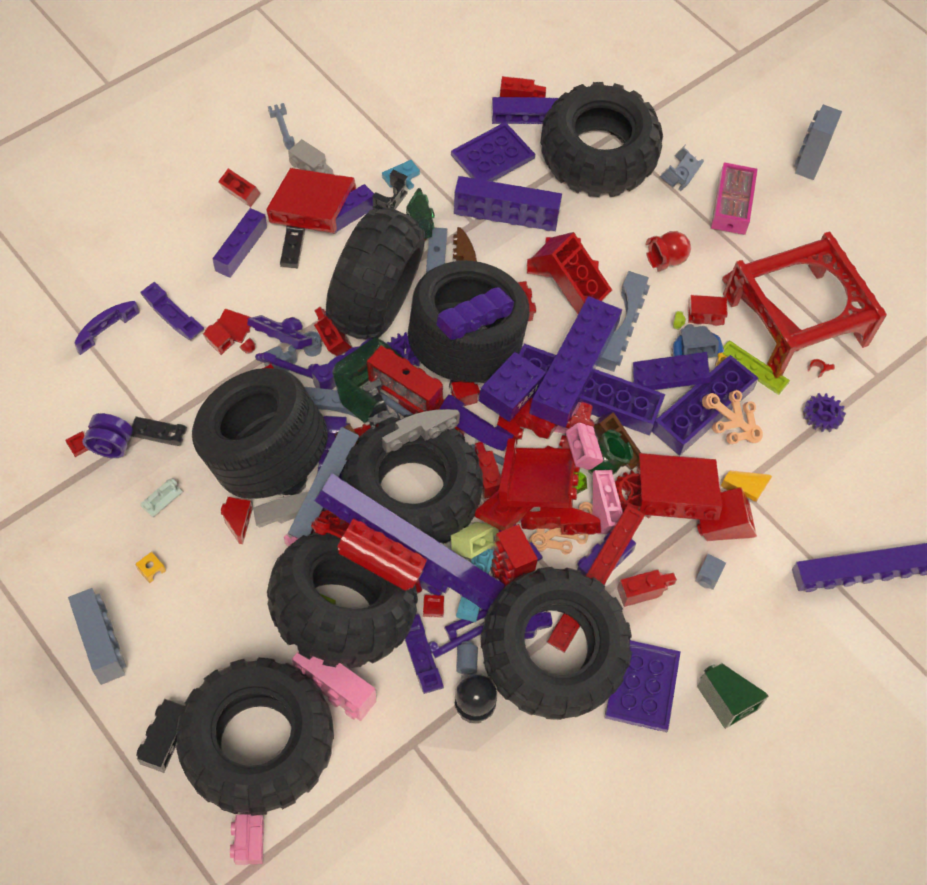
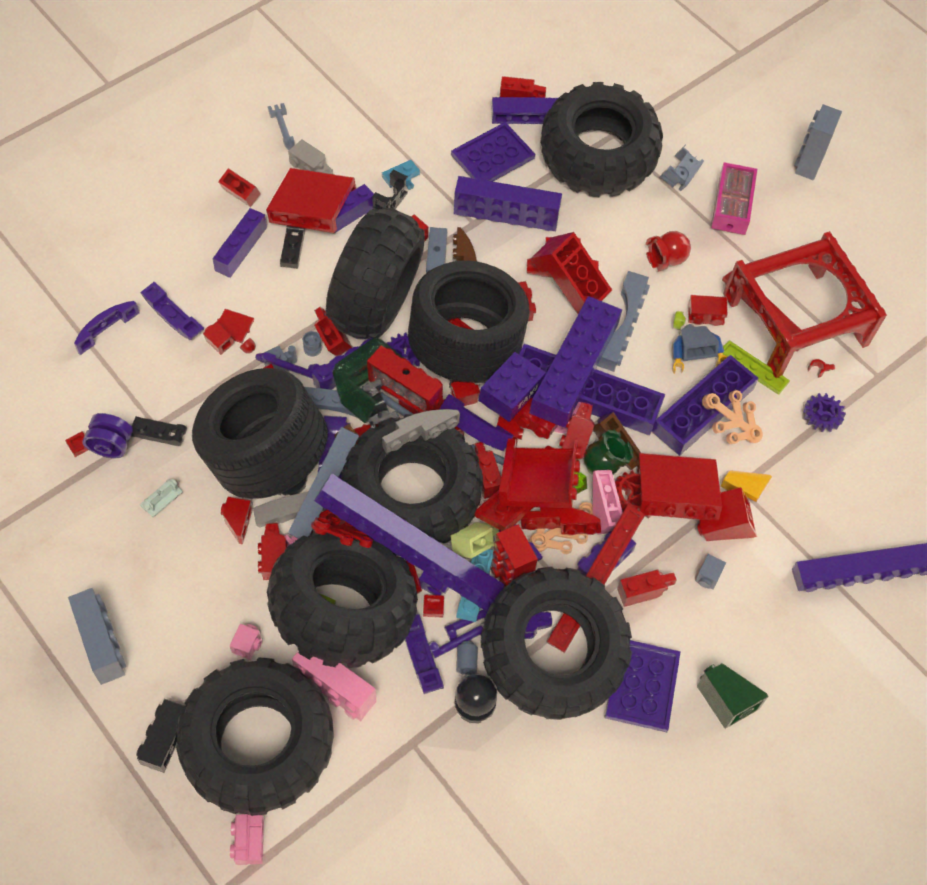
yellow piece [135,552,166,583] -> none
dark purple plate [247,315,312,349] -> none
red container [337,518,427,591] -> none
clear green slope [406,188,435,239] -> none
dark purple brick [437,287,514,340] -> none
bright pink brick [565,423,603,470] -> none
dark purple plate [633,352,711,390] -> none
none -> bright pink brick [230,624,262,660]
none -> red hinge [258,523,287,580]

